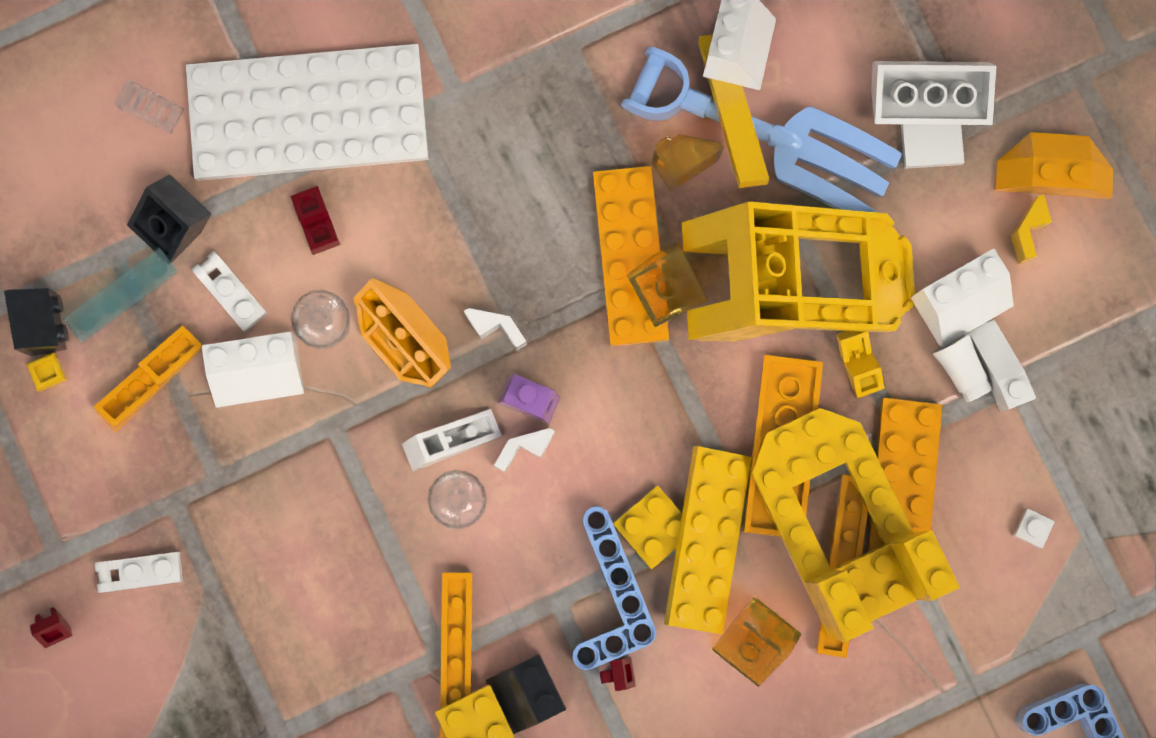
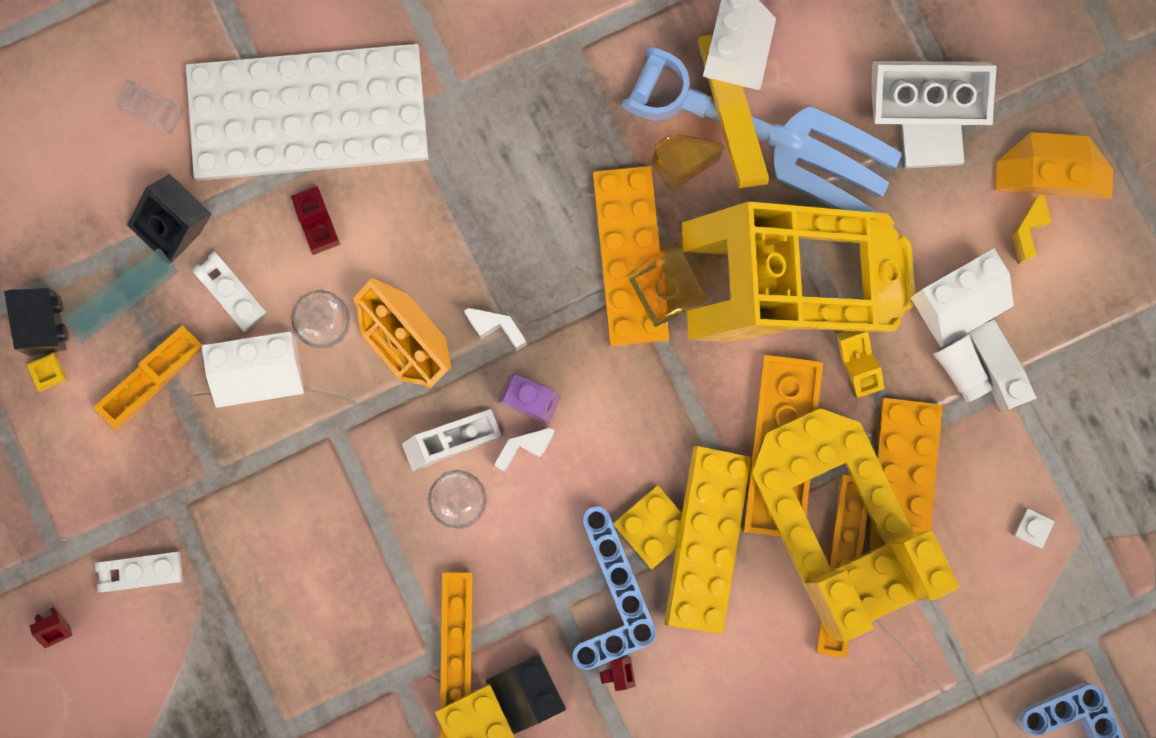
clear yellow slope [711,596,802,687] -> none

